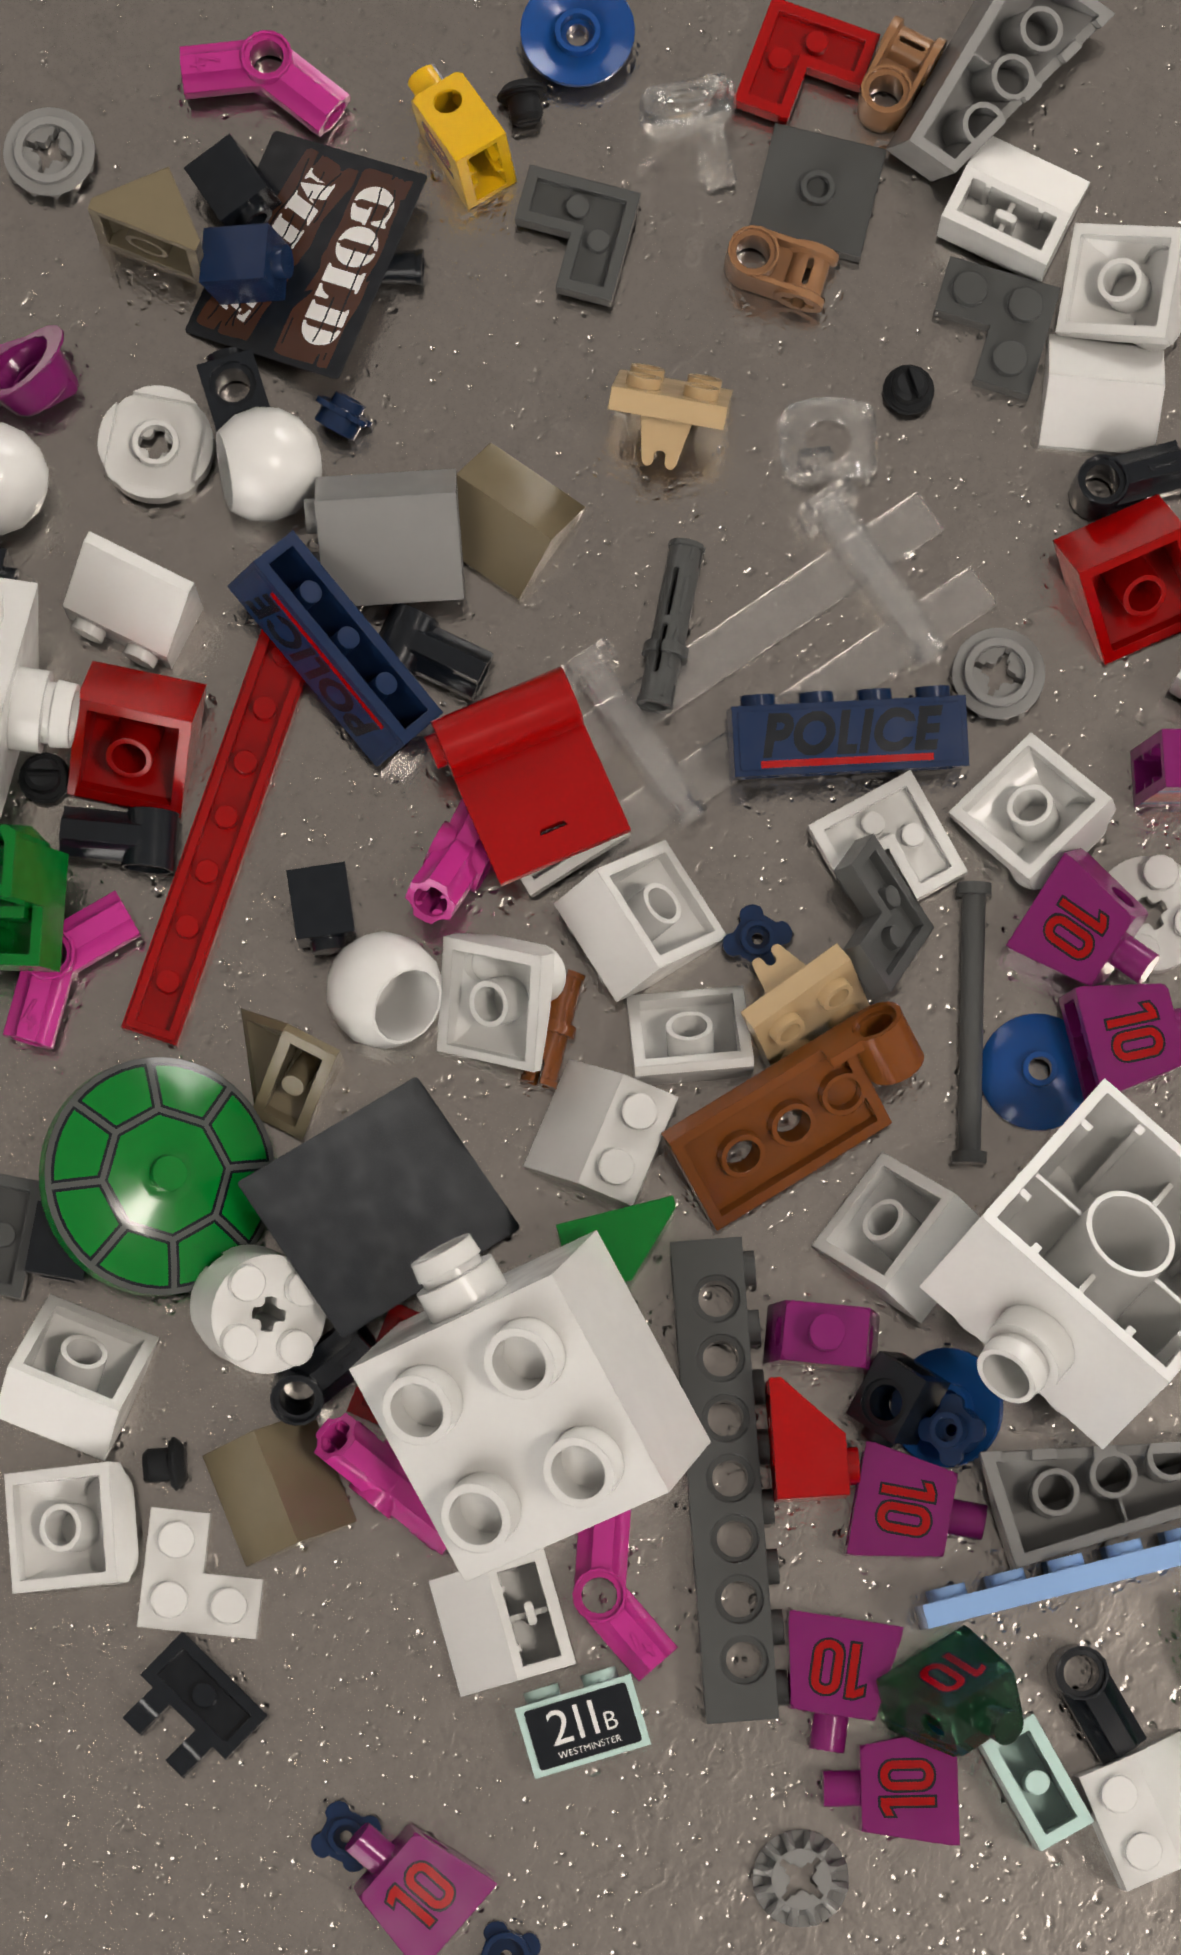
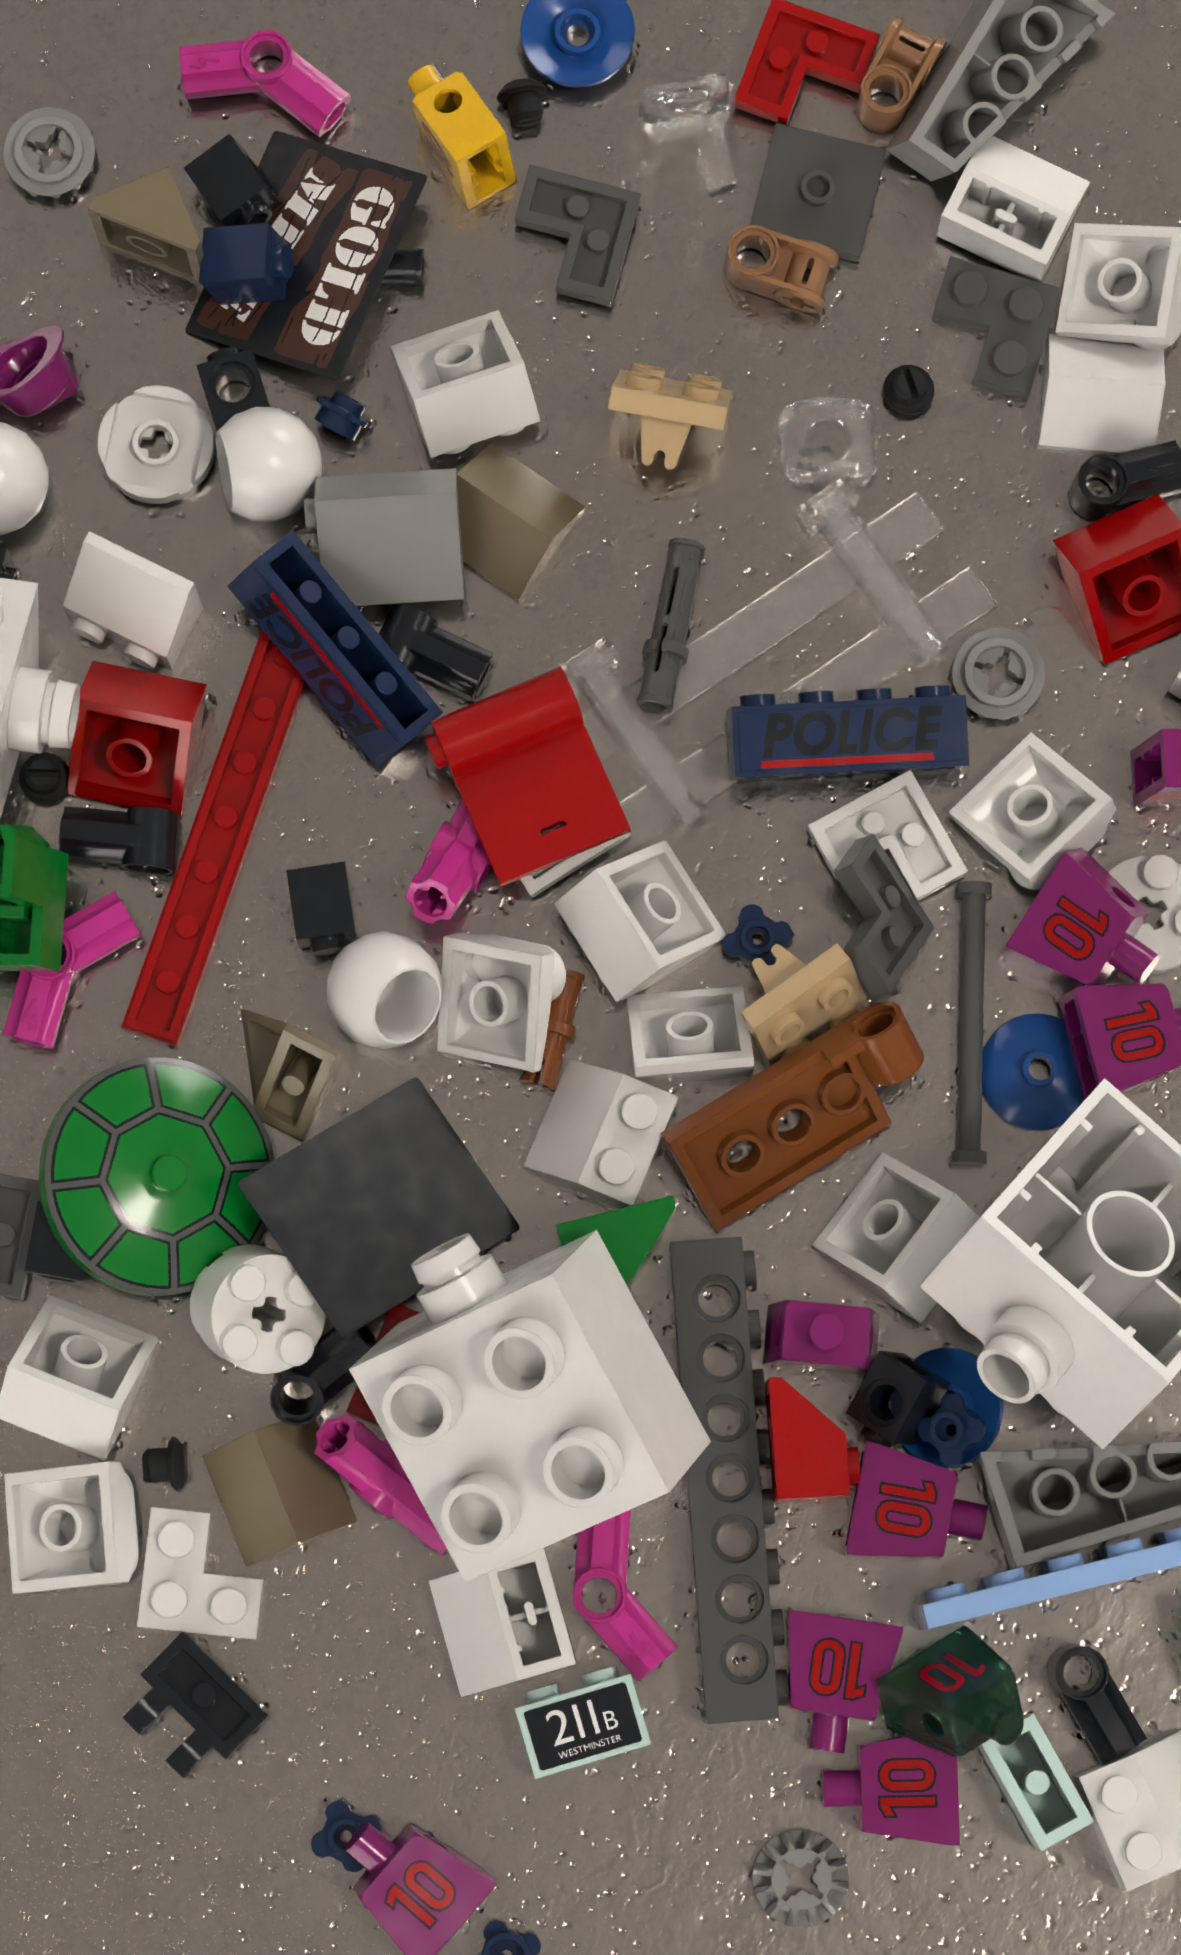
none -> white slope [390,310,541,458]

